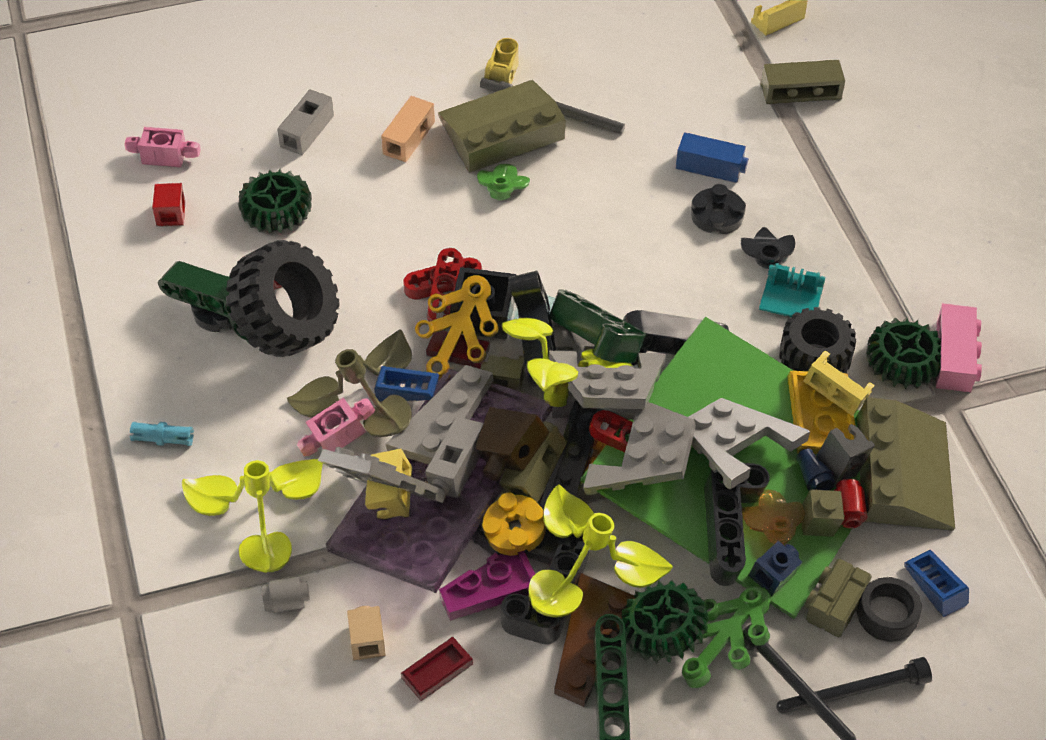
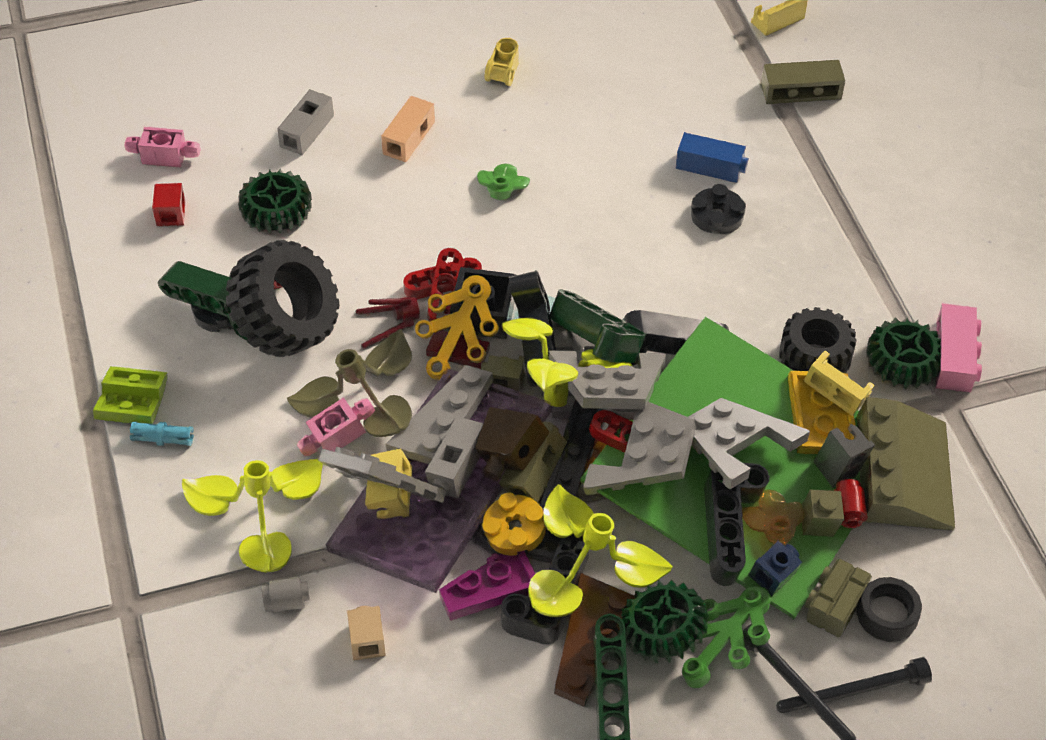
blue slope [374,366,439,402] -> none
dark red tile [401,637,473,701] -> none
olive slope [438,80,566,173] -> none
dark grey bar [480,78,625,134] -> none
black plate [741,227,795,269] -> none
teal hinge [759,263,825,317] -> none
dark blue cone [796,449,835,491] -> none
blue slope [904,549,969,617] -> none
none -> lime slope [93,366,168,424]
none -> dark red plant [355,296,420,349]

